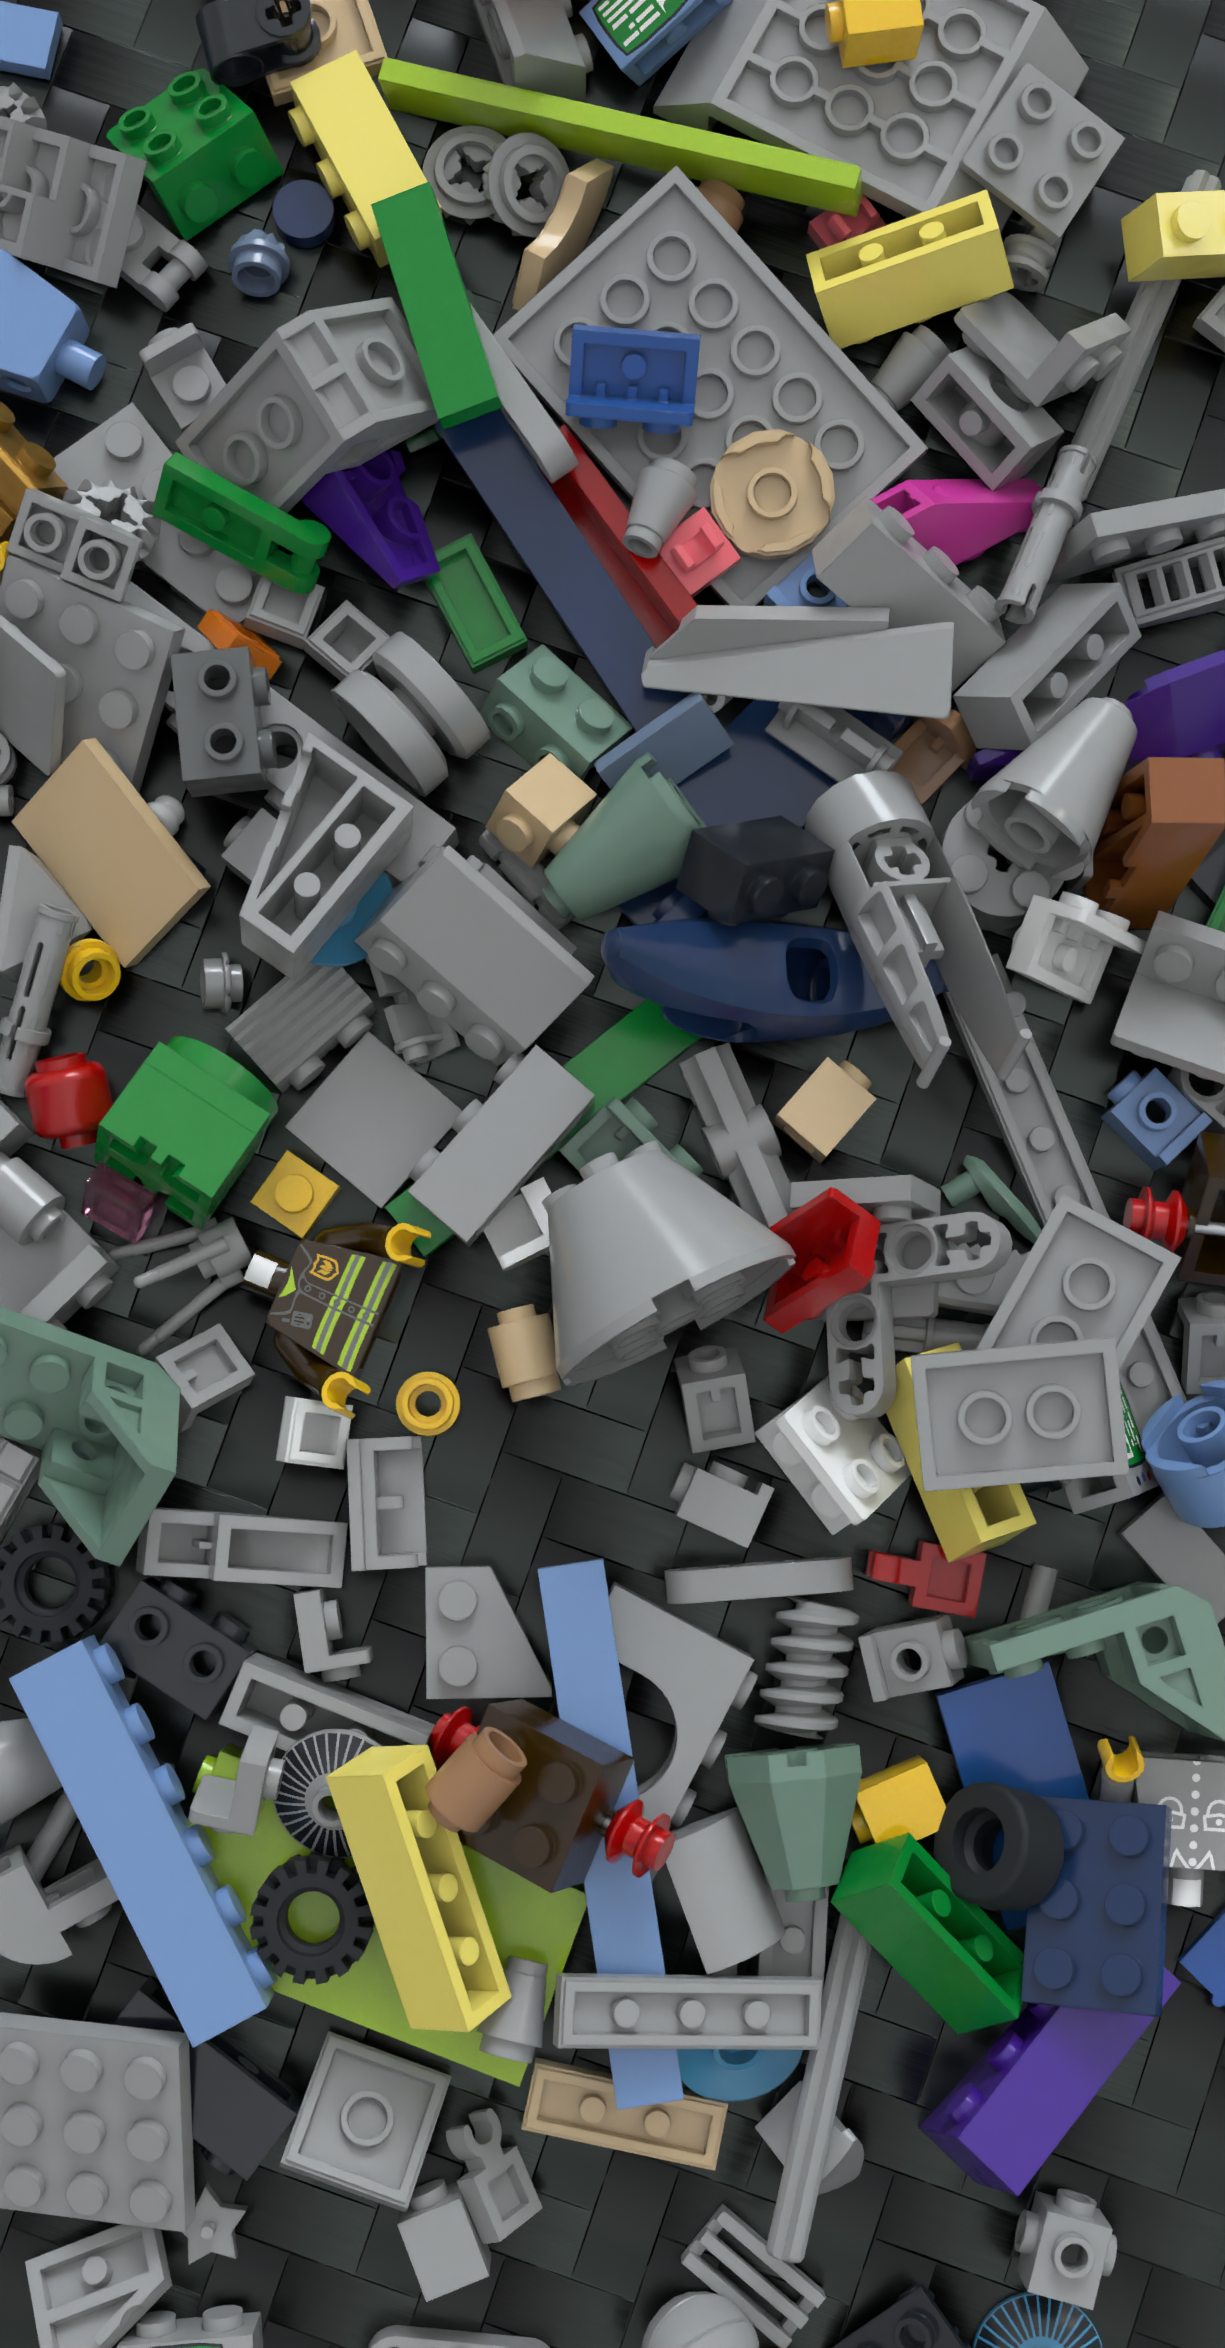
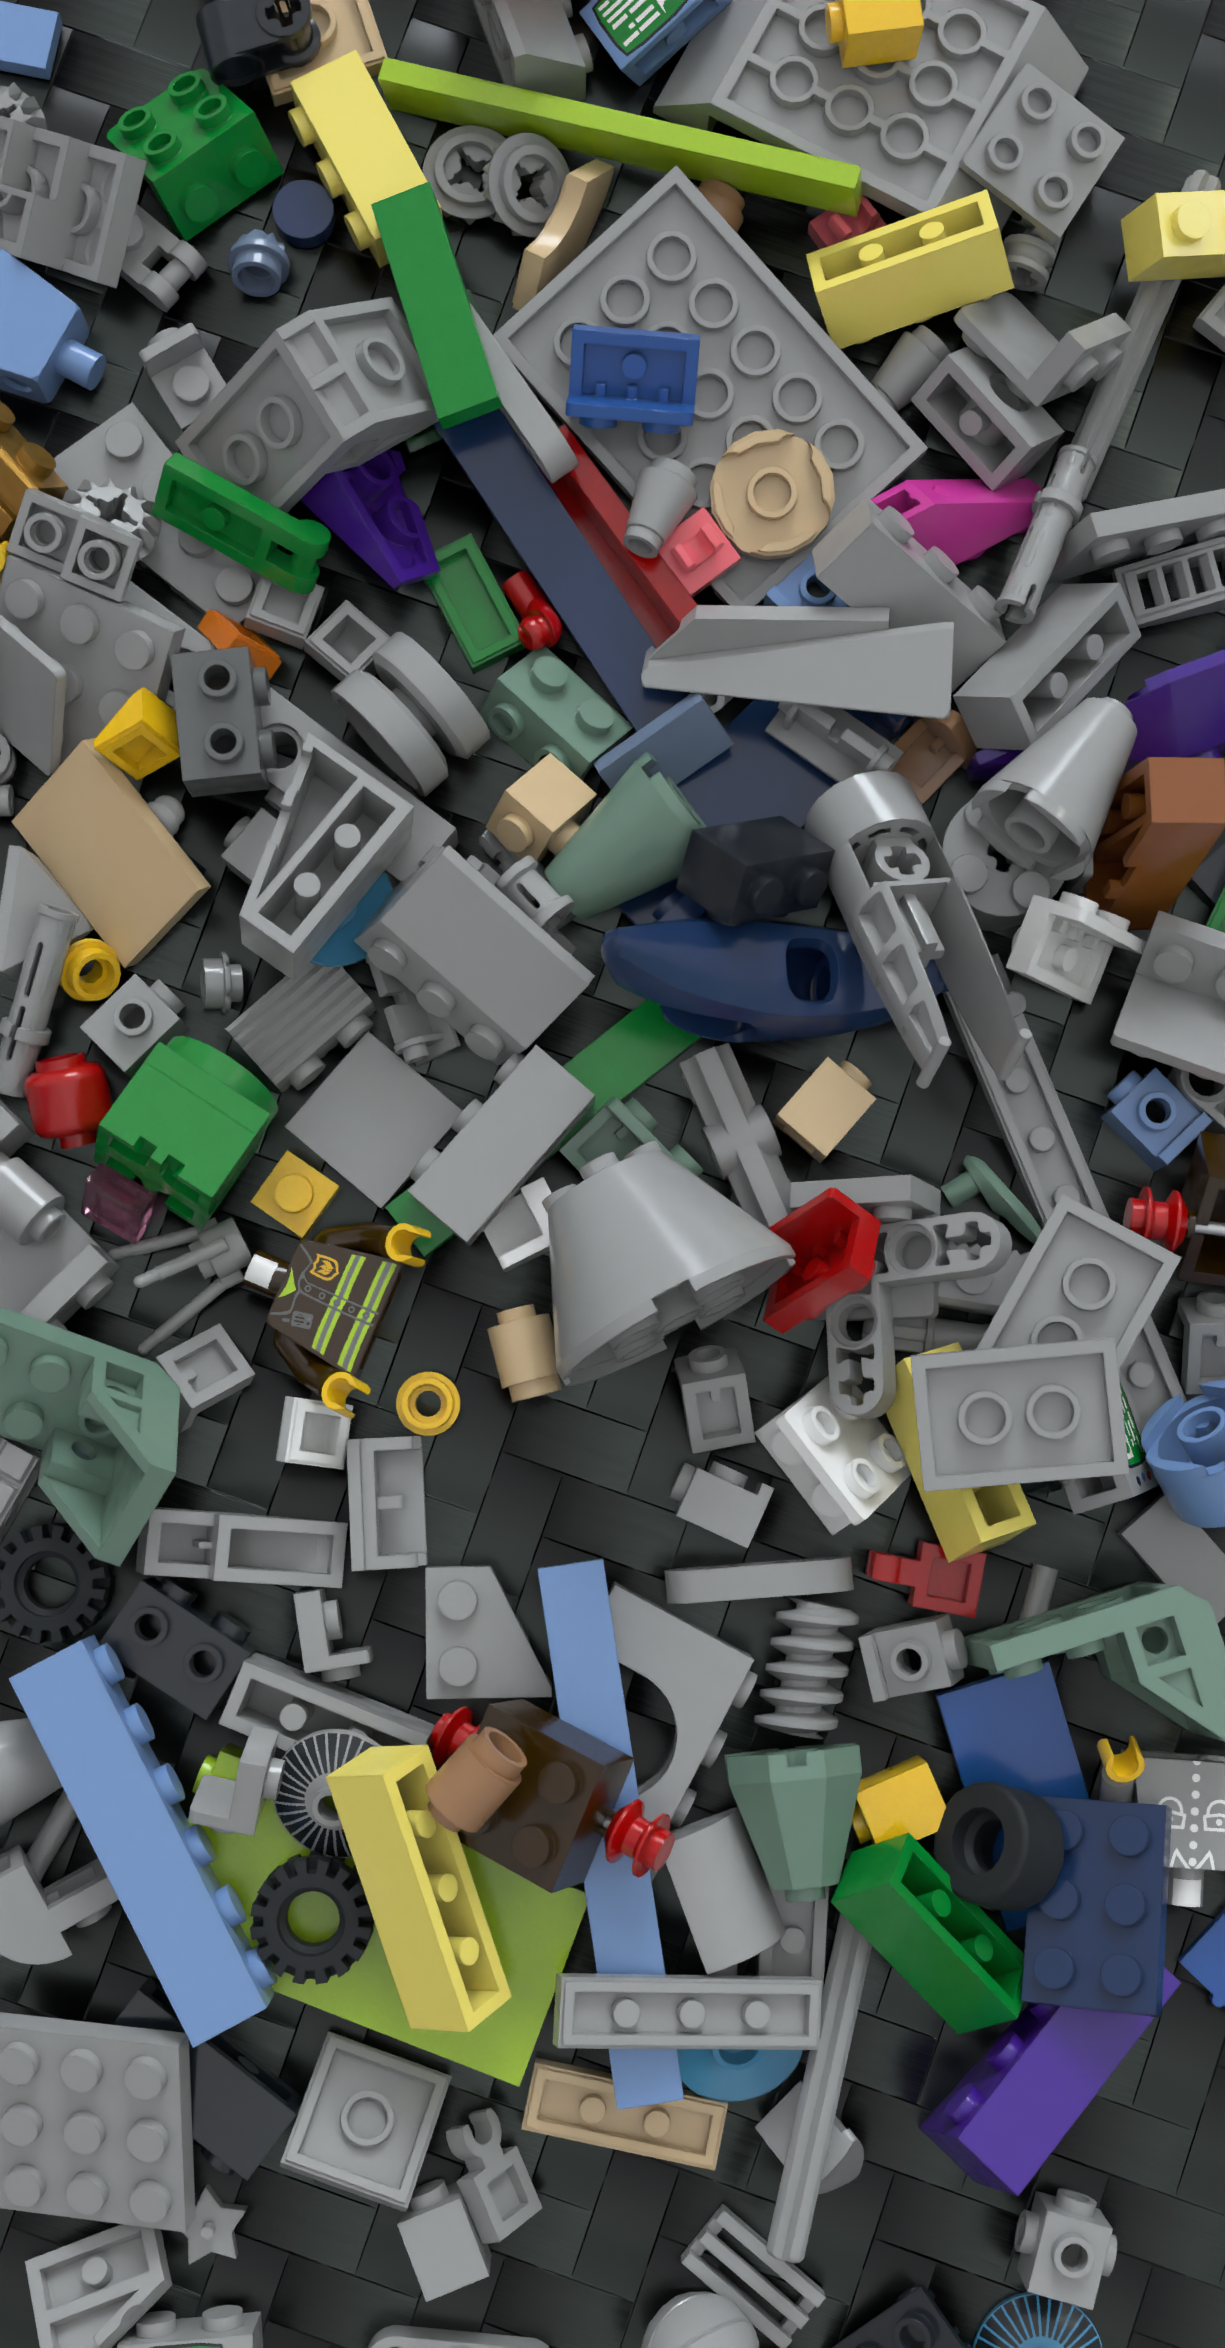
light grey cone [477,1955,548,2064] -> none
none -> light grey brick [80,973,190,1078]
none -> yellow slope [93,687,180,781]
none -> light grey bush [494,855,575,934]
none -> red arm [501,570,562,651]

